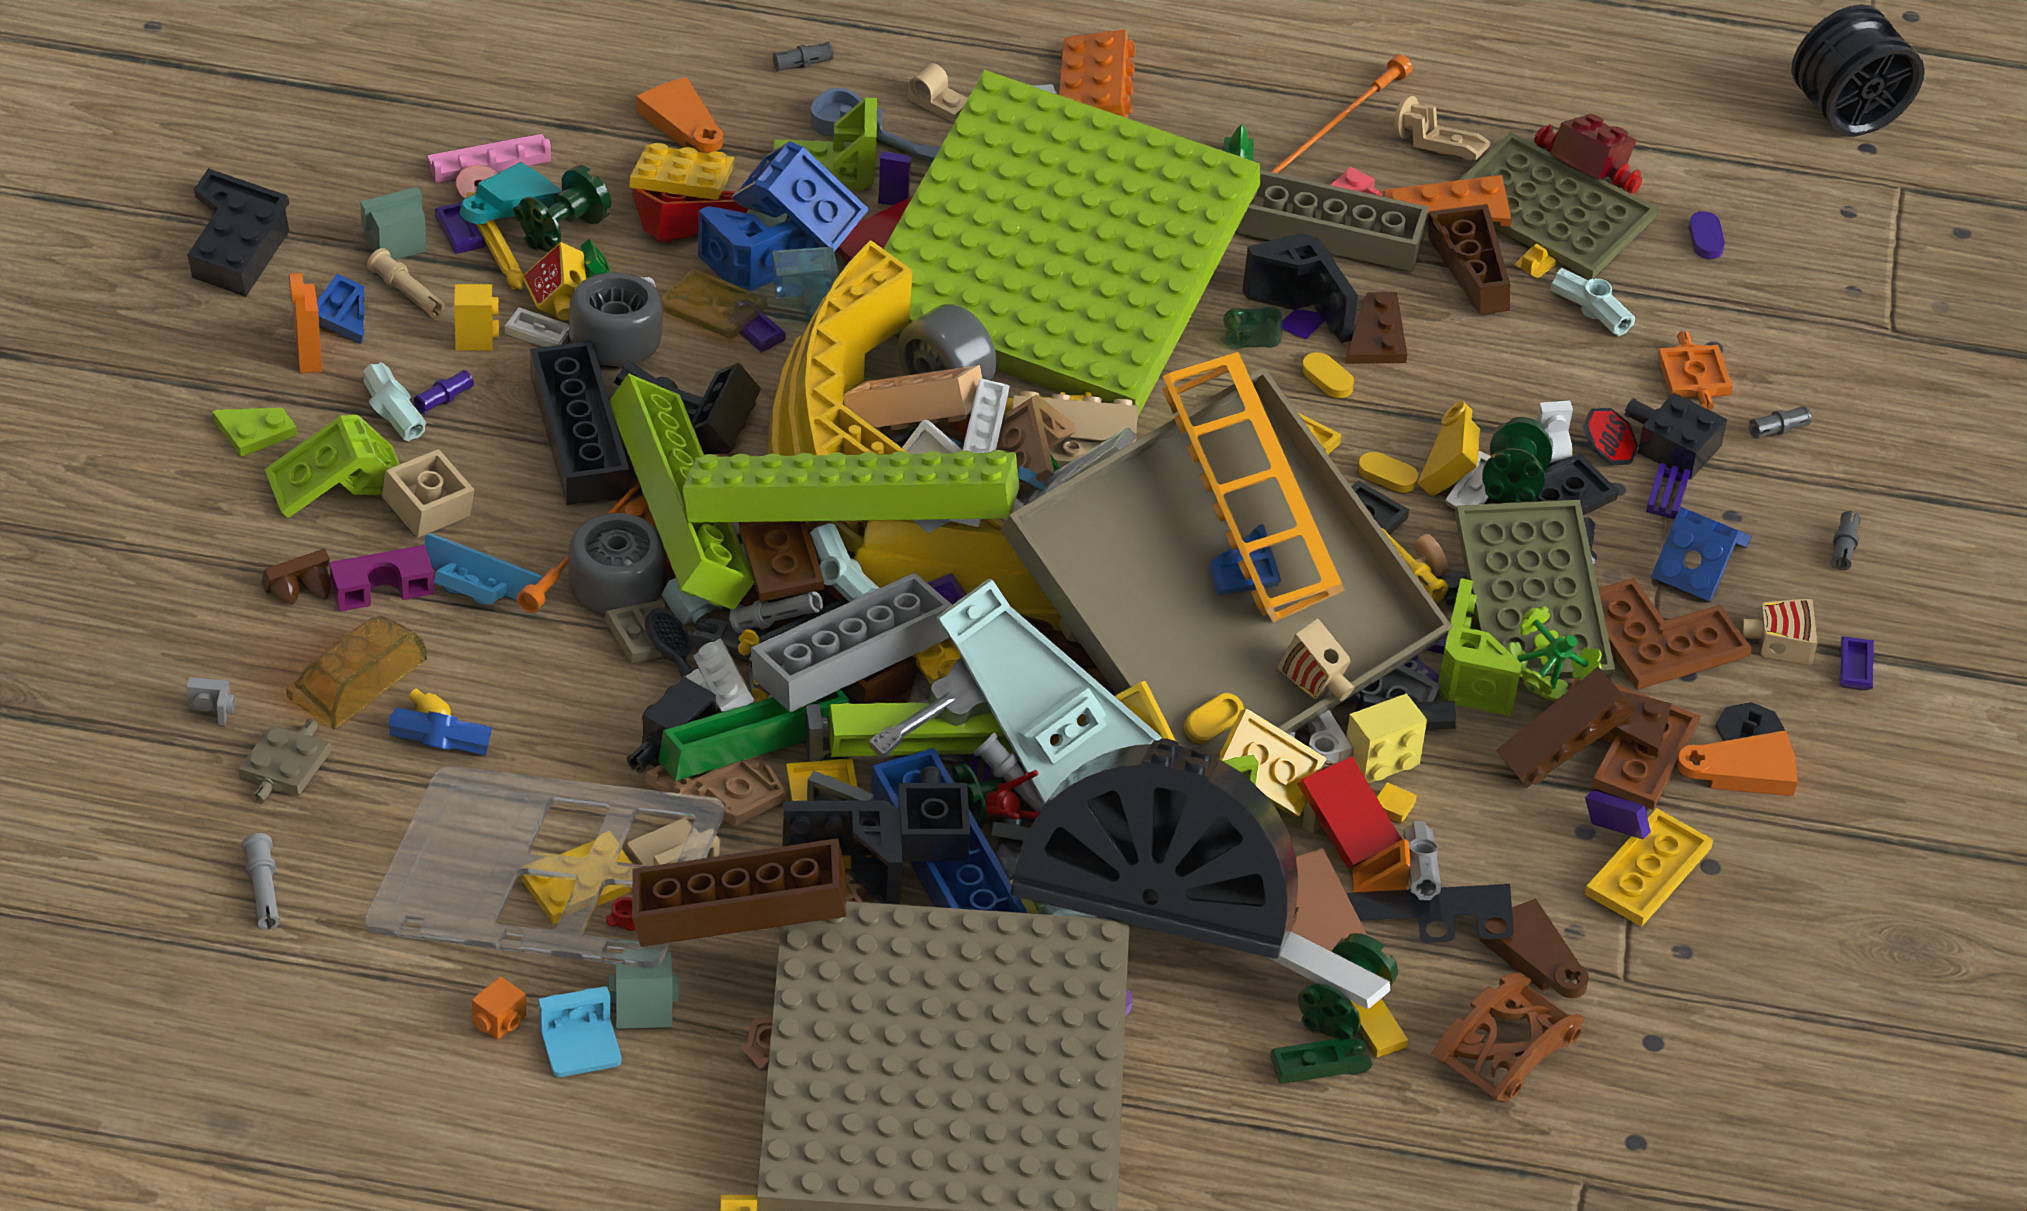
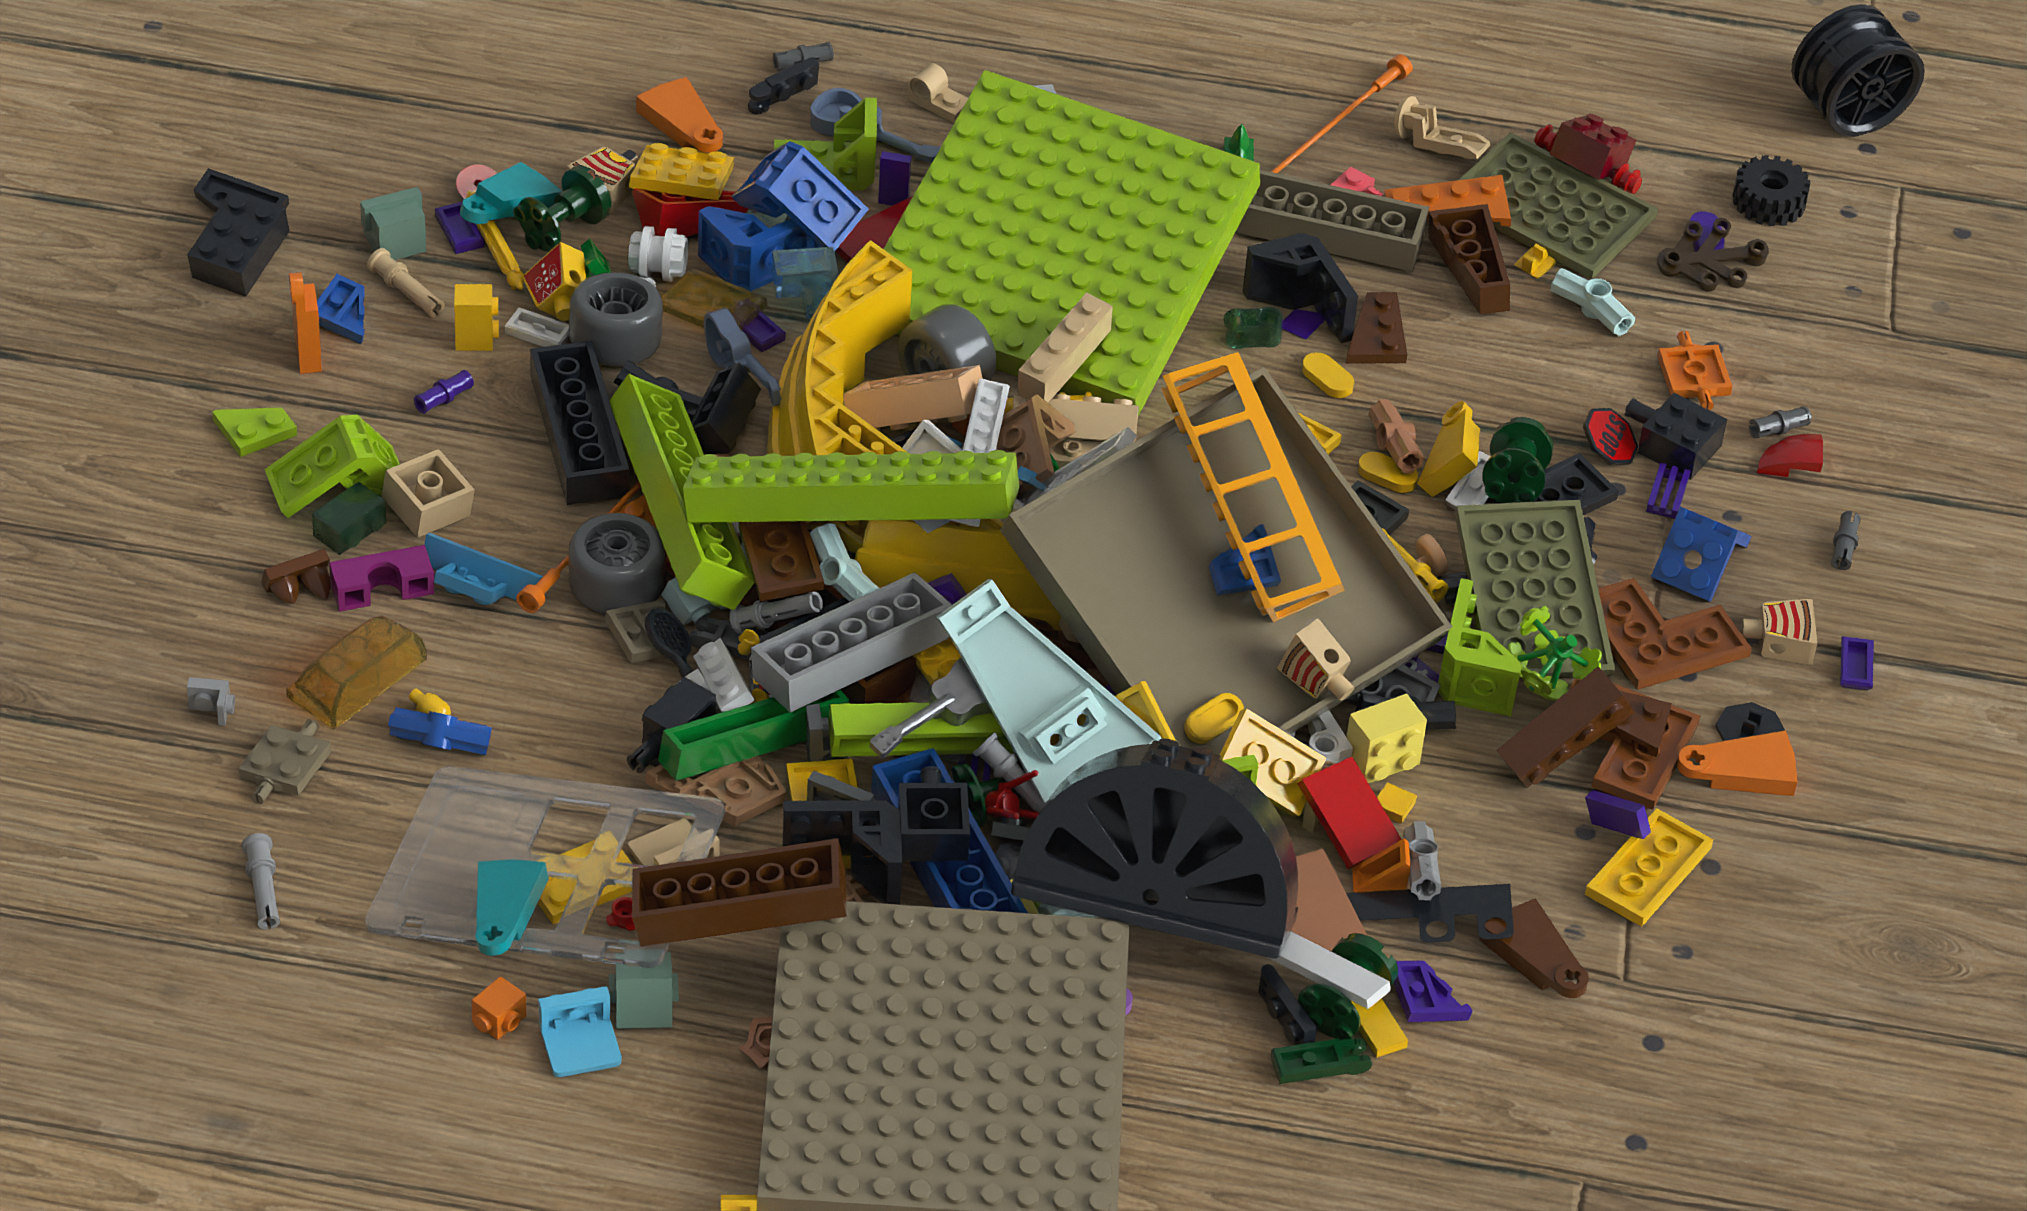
light aqua piece [363,362,427,442] -> none
bright pink hinge [427,134,551,183] -> none
orange bracket [1059,29,1136,118] -> none
dark orange fence [1431,972,1585,1101] -> none
white plate [1536,401,1573,464] -> none
none -> clear green brick [312,482,387,555]
none -> teal piece [475,859,549,956]
none -> torso [567,147,639,213]
none -> white piece [628,226,688,282]
none -> sand blue piece [704,308,781,406]
none -> black hinge [748,57,820,115]
none -> tan brick [1017,292,1113,403]
none -> black hinge [1258,964,1317,1045]
none -> nougat piece [1368,399,1424,473]
none -> dark purple wing [1394,960,1473,1022]
none -> dark brown plant [1657,218,1769,292]
none -> black tyre [1732,155,1810,226]
none -> red brick [1757,434,1823,477]

